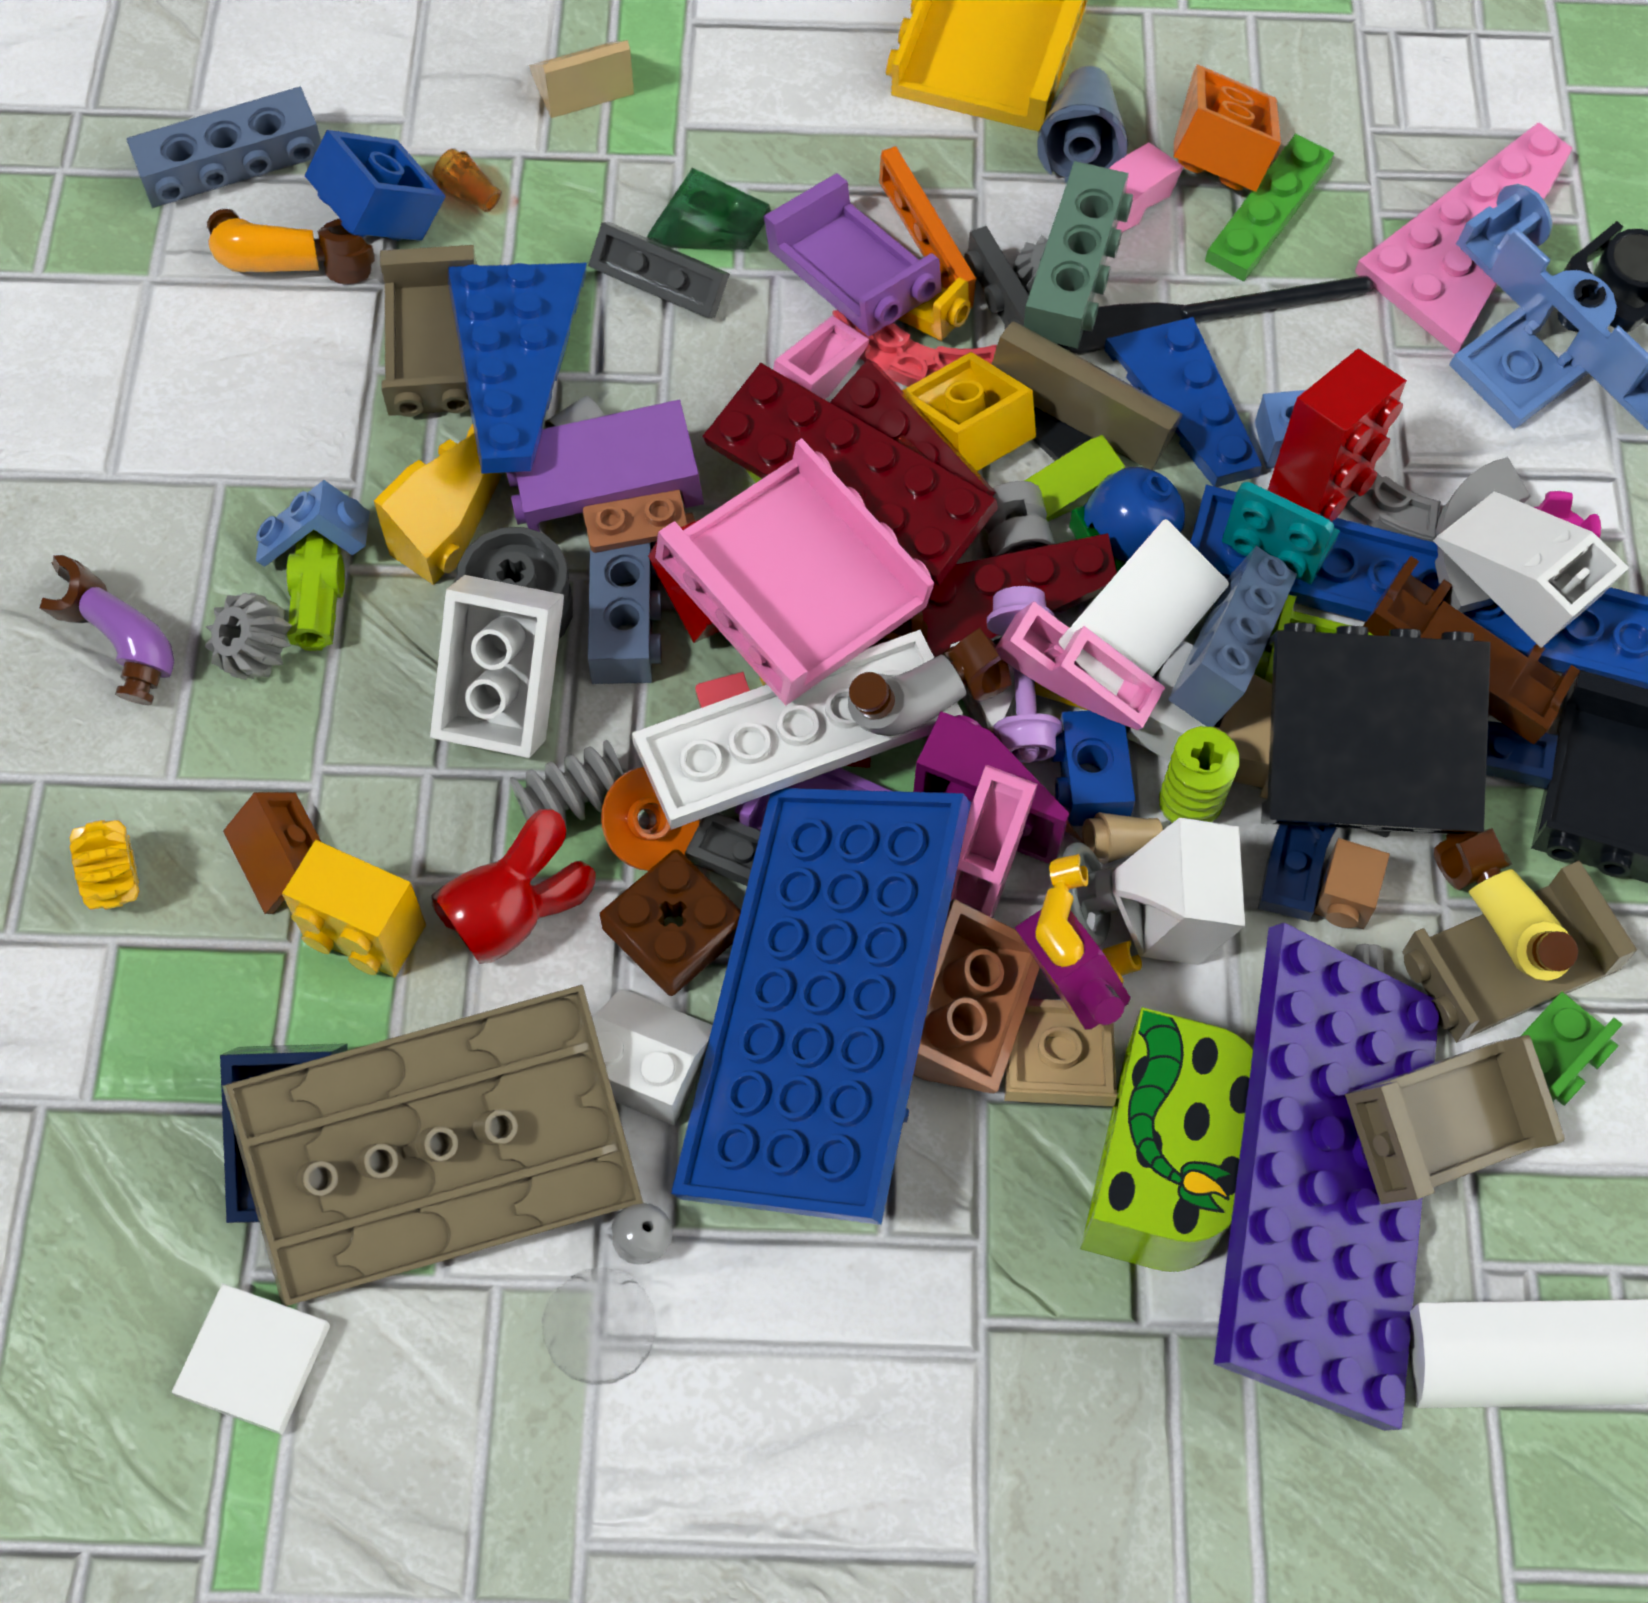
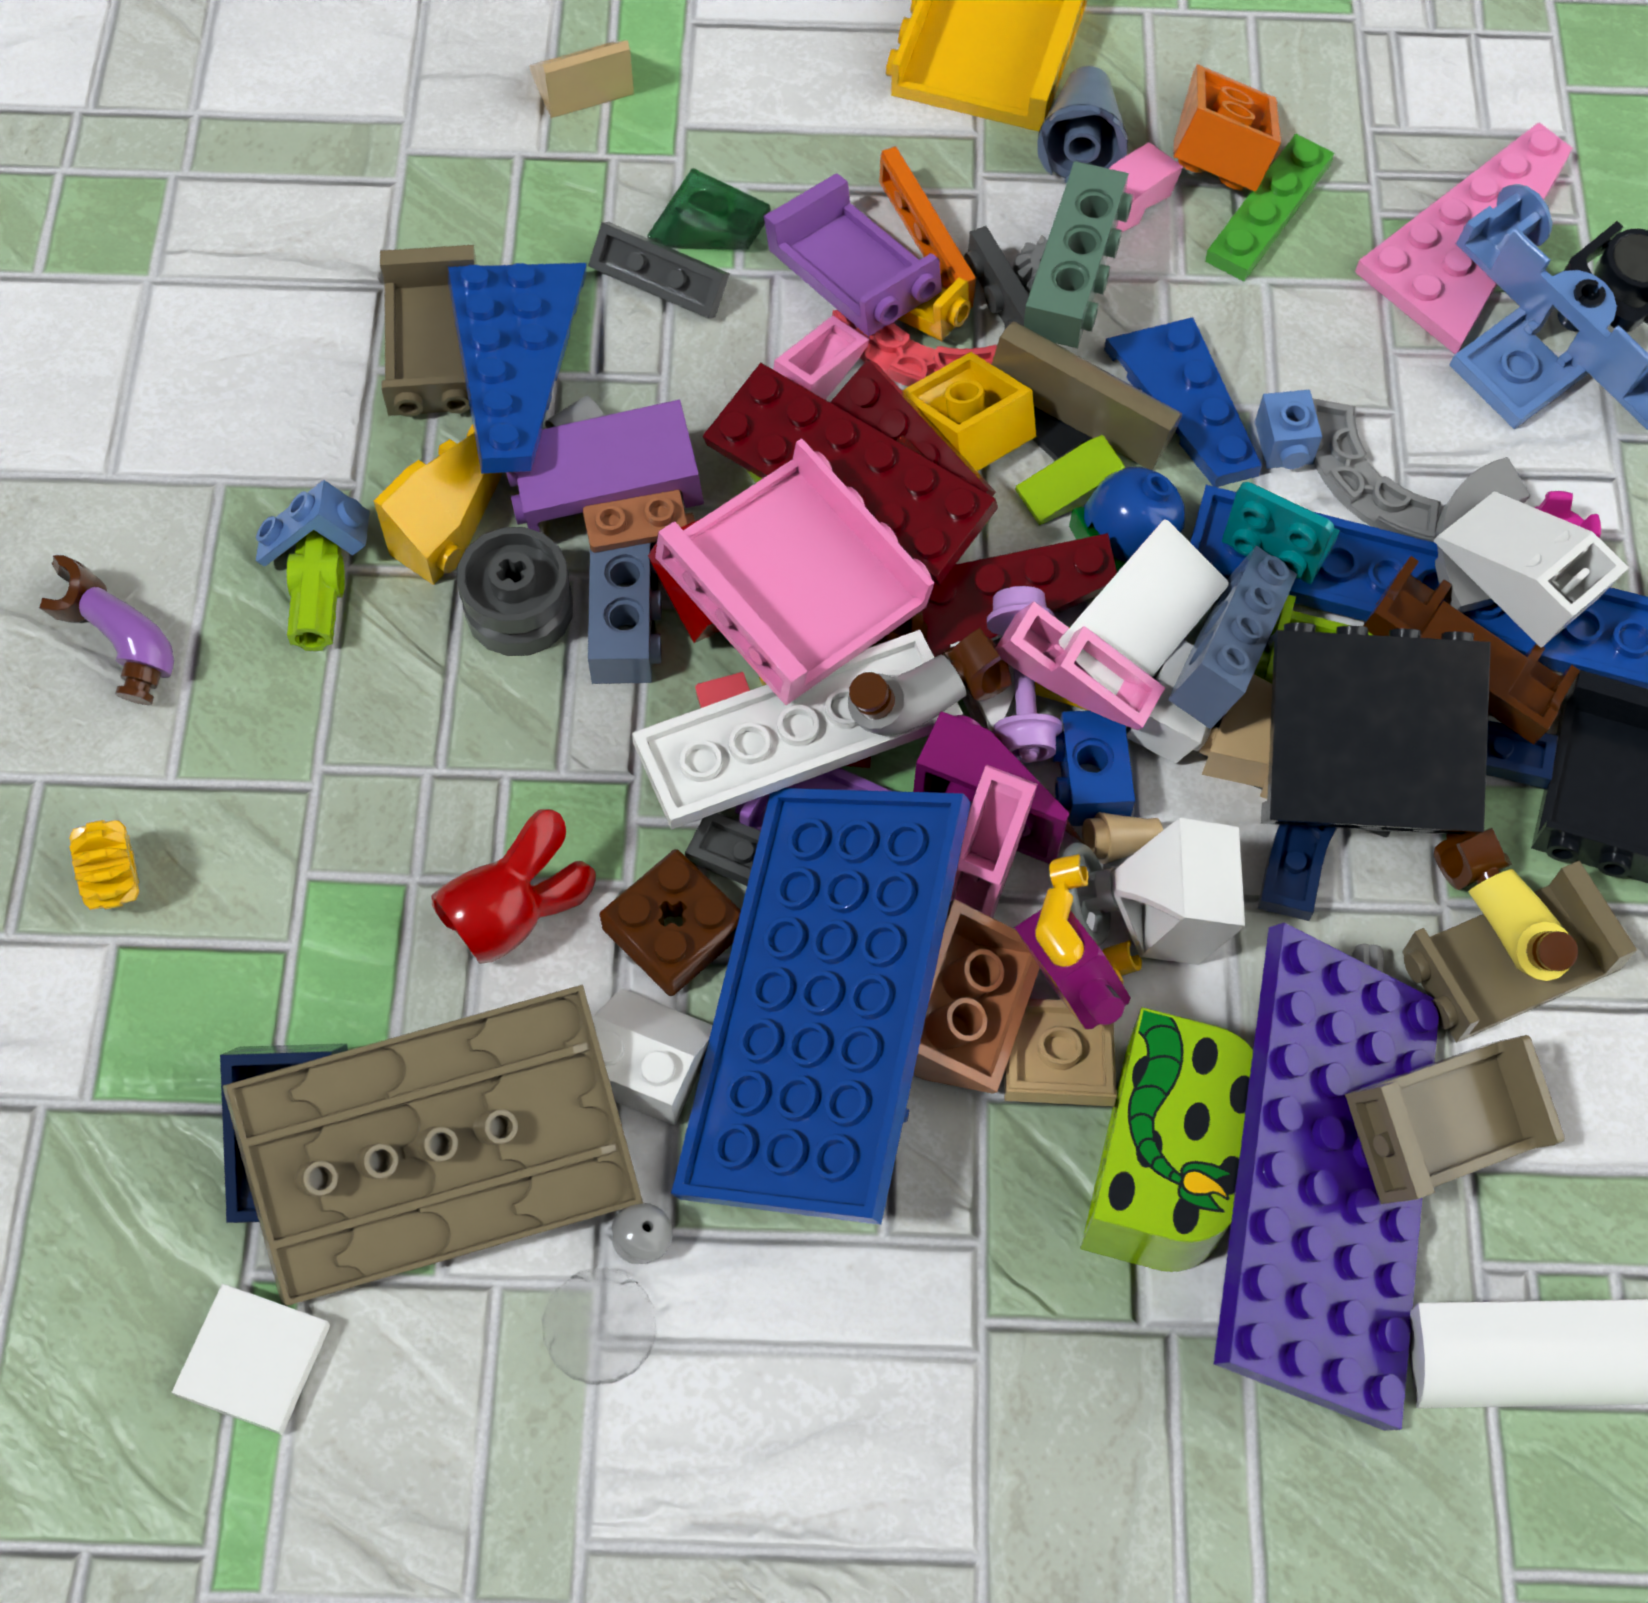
sand blue brick [126,86,321,208] -> none
light grey gear [205,593,292,680] -> none
light orange piece [207,209,375,284] -> none
dark orange panel [223,792,321,914] -> none
yellow brick [282,840,426,978] -> none
blue brick [304,130,446,241] -> none
white brick [430,575,564,758] -> none
clear orange cone [433,148,501,212] -> none
light grey piece [510,740,623,825] -> none
orange dish [601,767,700,871] -> none
light grey wheel [984,481,1055,557] -> none
black piece [1058,276,1373,354] -> none
lime piece [1159,726,1239,823] -> none
red brick [1268,348,1407,522] -> none
medium nougat brick [1313,838,1390,929] -> none
bright green bracket [1521,991,1623,1106] -> none

